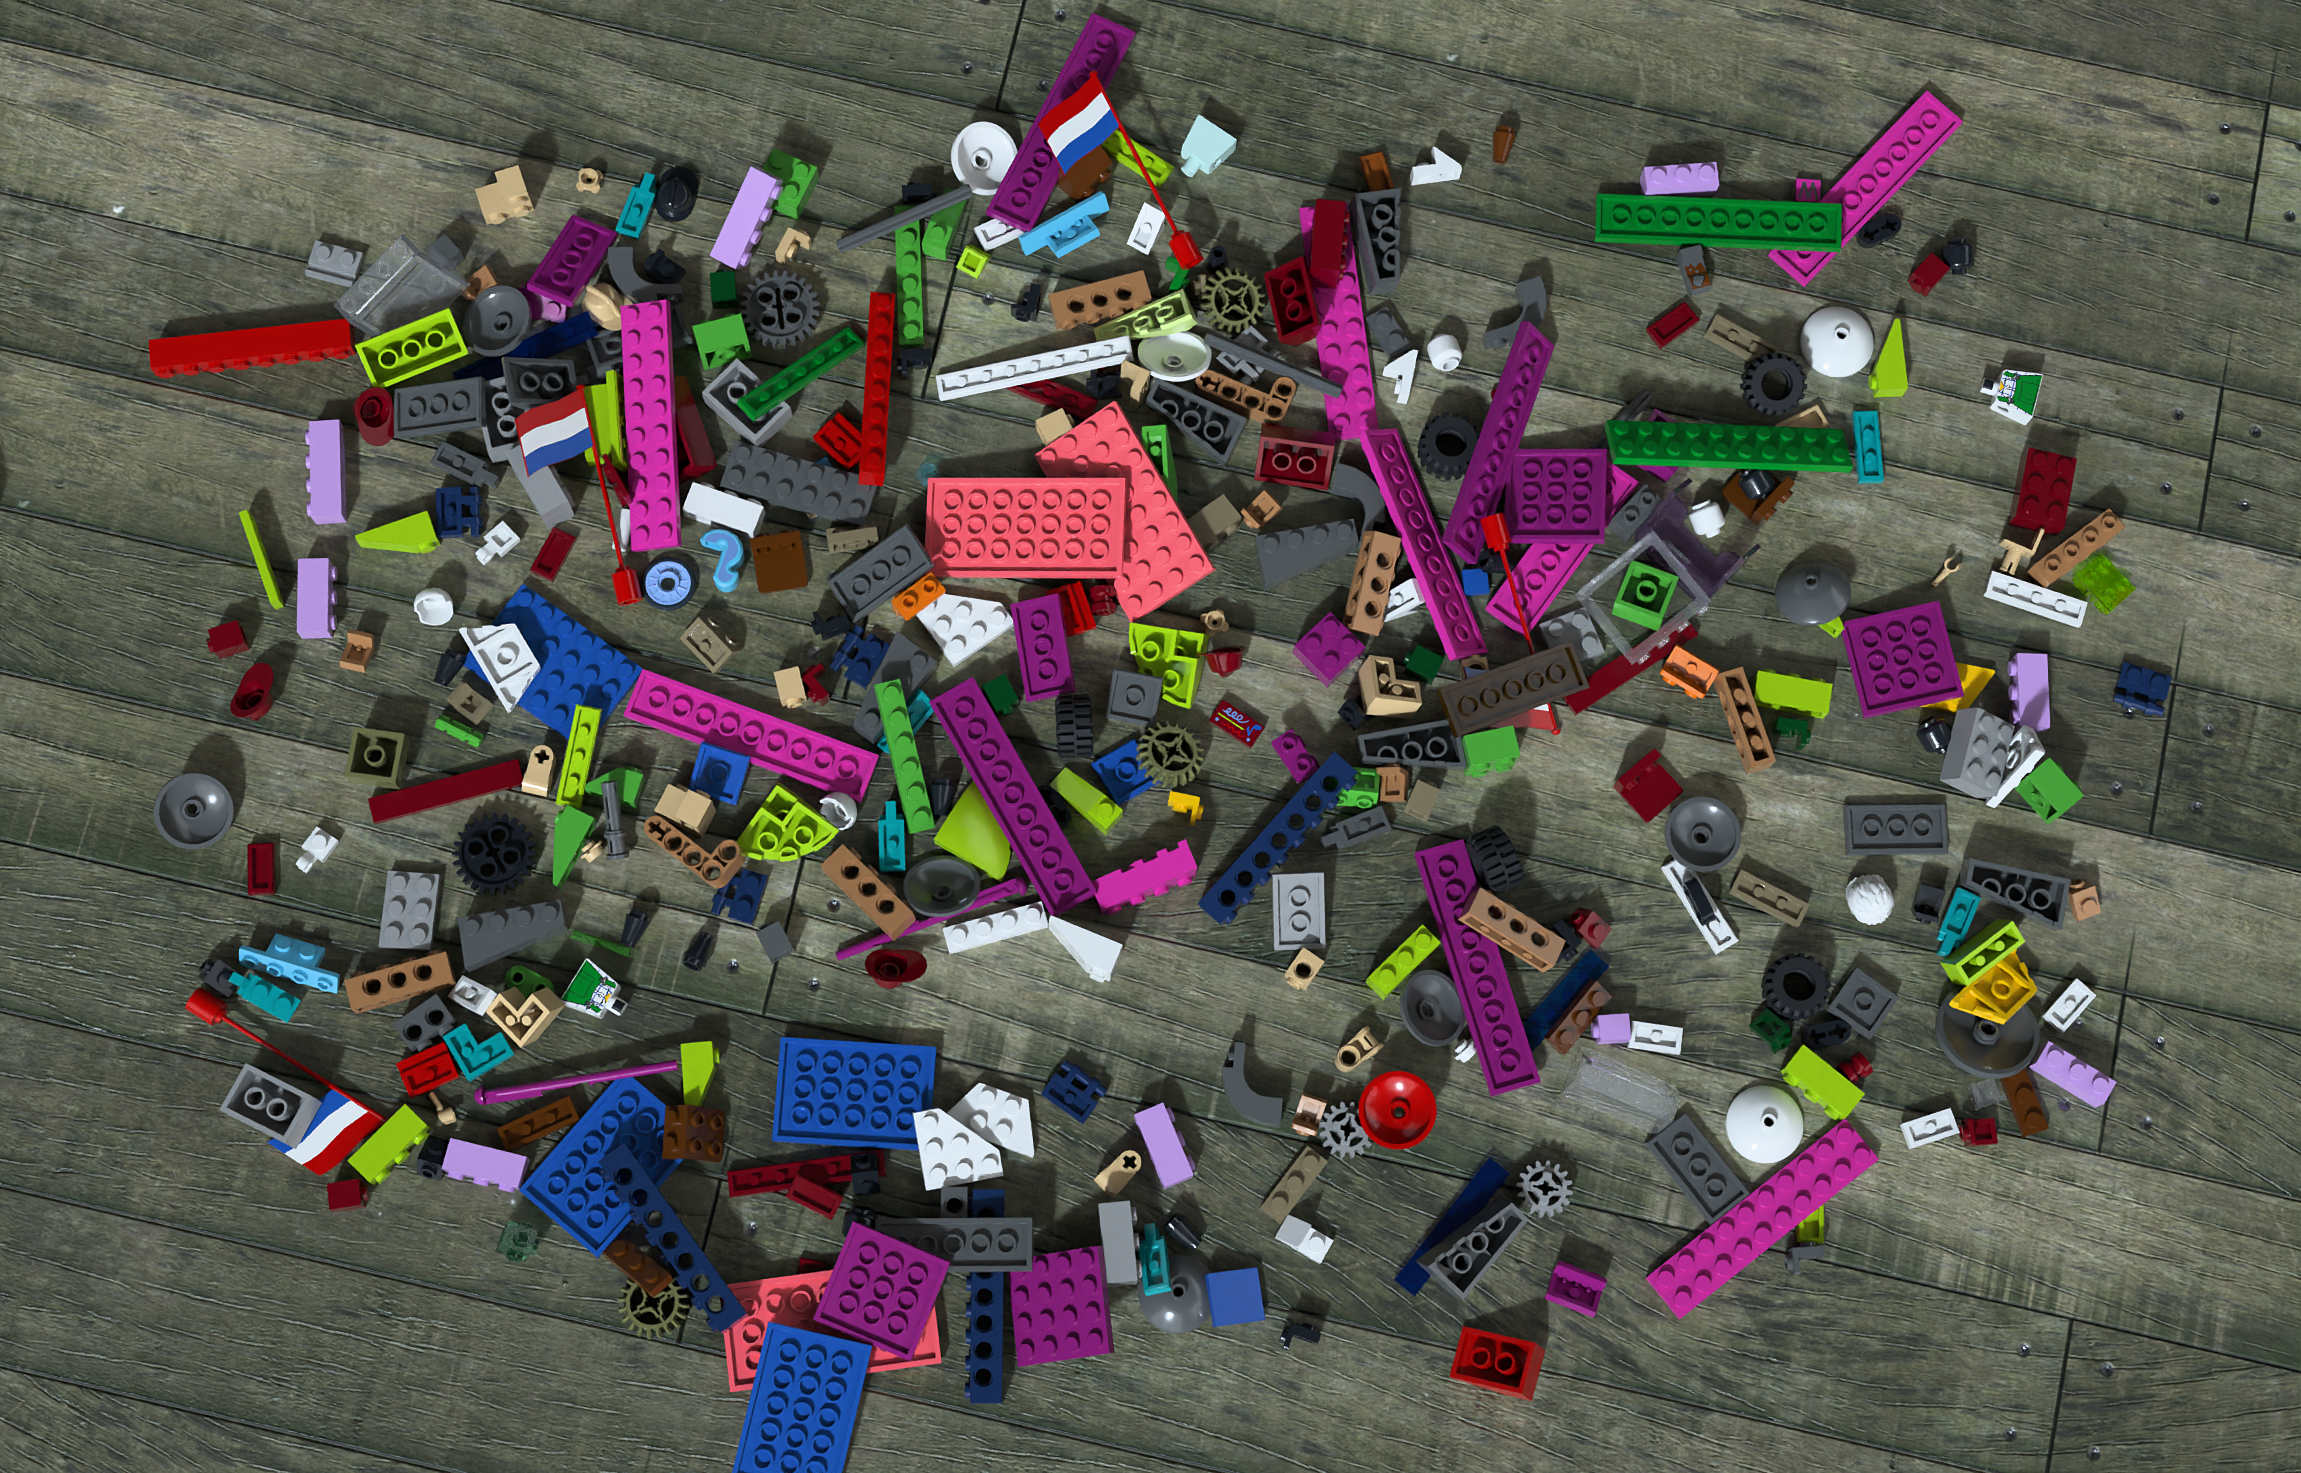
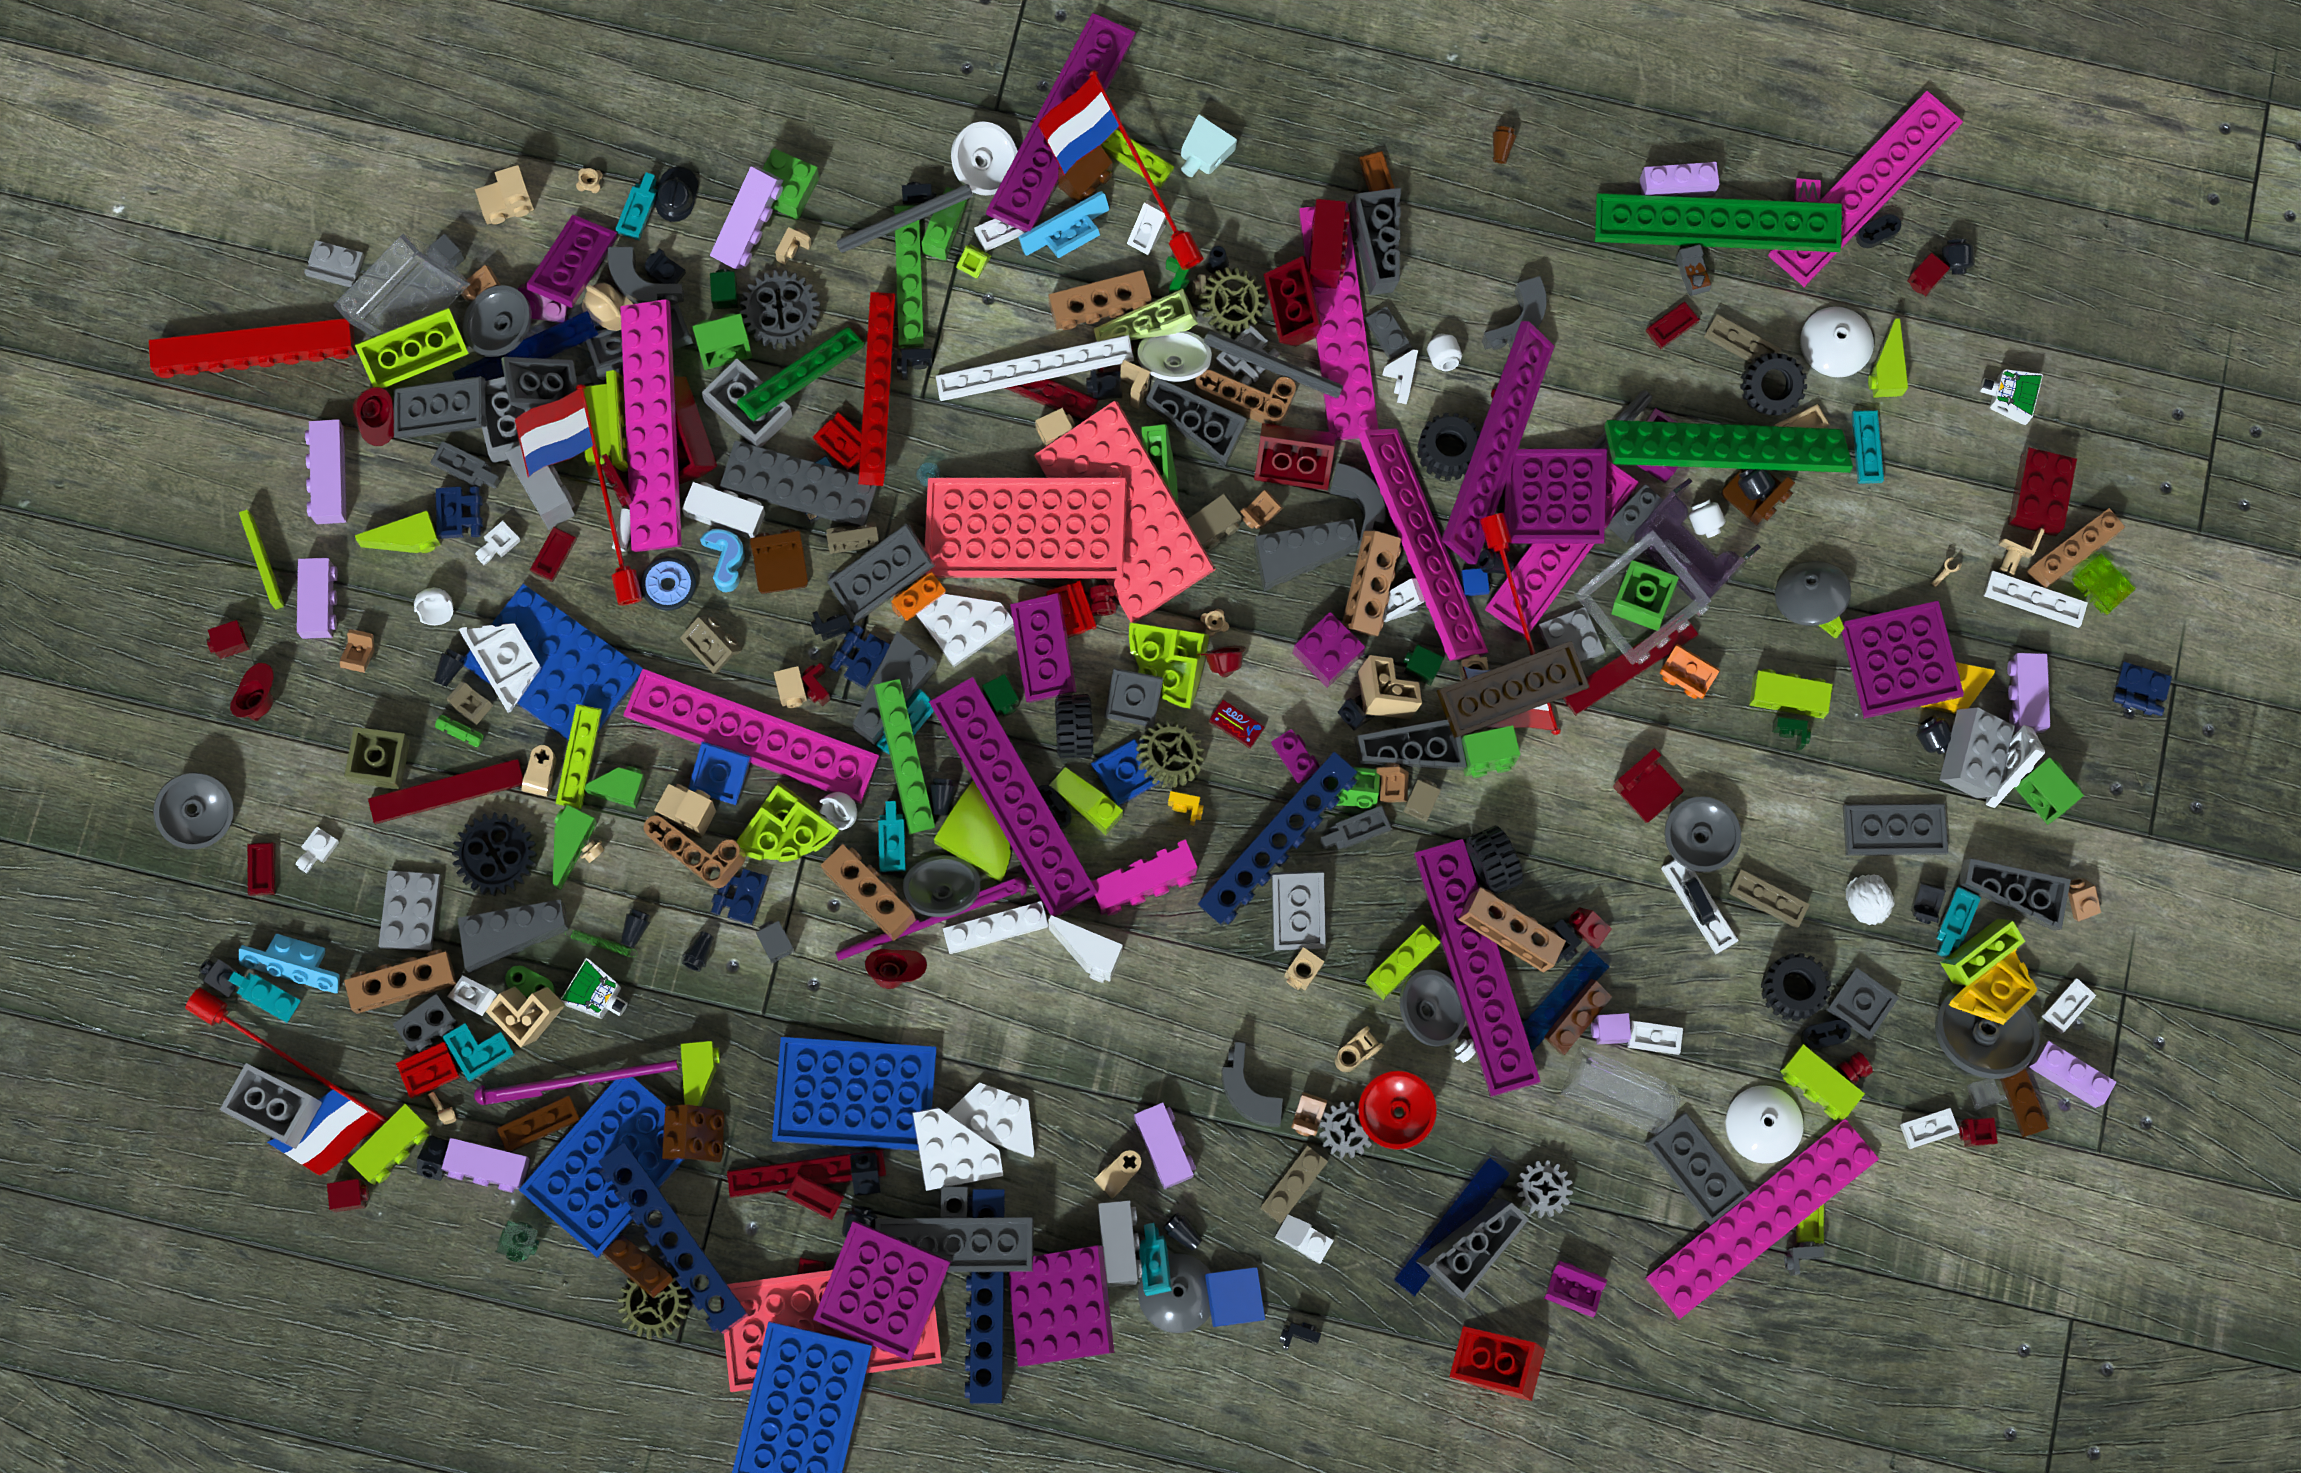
dark grey pin [601,780,630,860] -> none
black bracket [1011,283,1042,322] -> none
dark blue plate [1041,1059,1108,1125] -> none
white slope [1410,147,1462,185] -> none
medium nougat brick [1713,667,1776,775] -> none
dark green bracket [1749,1008,1792,1054] -> none

